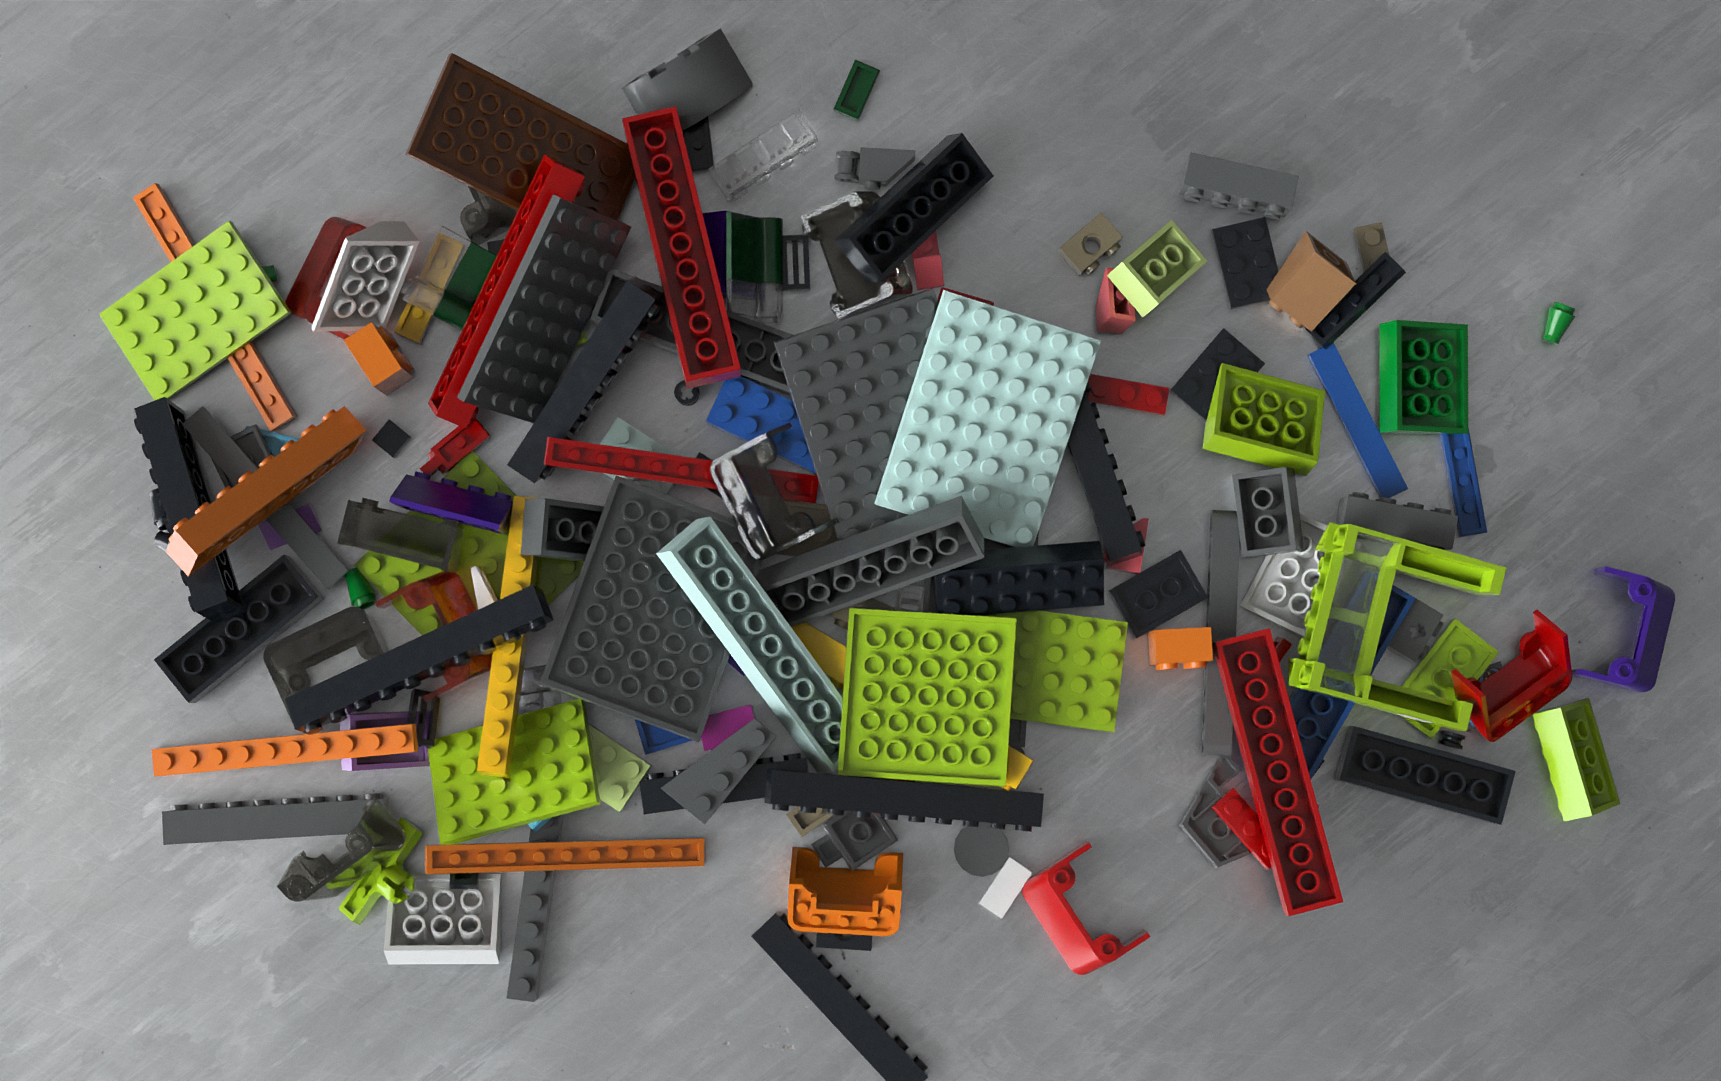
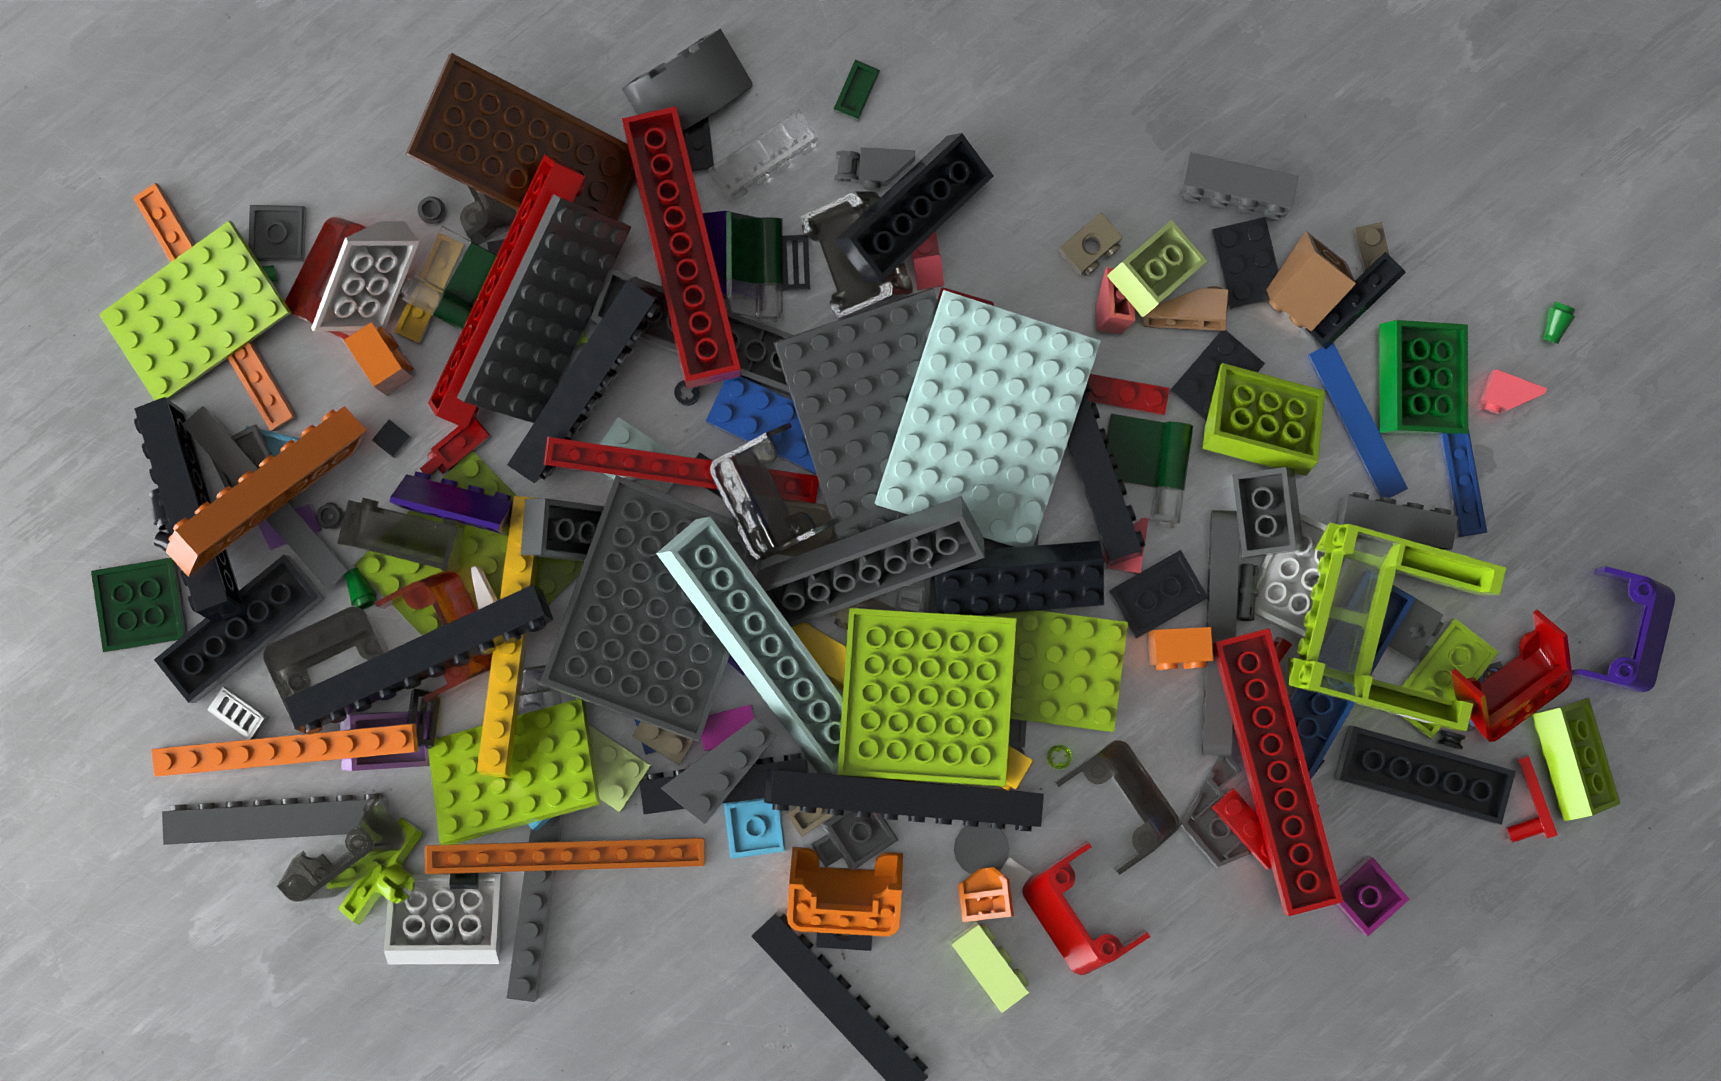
none -> dark green plate [91,558,186,653]
none -> white slope [207,687,269,739]
none -> dark grey tile [248,205,306,262]
none -> dark grey plate [317,502,344,529]
none -> dark grey plate [418,196,445,224]
none -> dark tan plate [632,721,694,765]
none -> medium azure tile [724,798,786,859]
none -> yellowish green brick [950,921,1029,1013]
none -> orange slope [958,867,1014,922]
none -> clear neon green bush [1047,745,1072,769]
none -> clear smoke windscreen [1054,740,1180,875]
none -> dark green door [1106,414,1193,528]
none -> medium nougat slope [1143,286,1228,331]
none -> dark grey pin [1237,564,1259,621]
none -> magenta brick [1337,856,1410,936]
none -> coral slope [1479,369,1547,414]
none -> red piece [1507,754,1558,843]

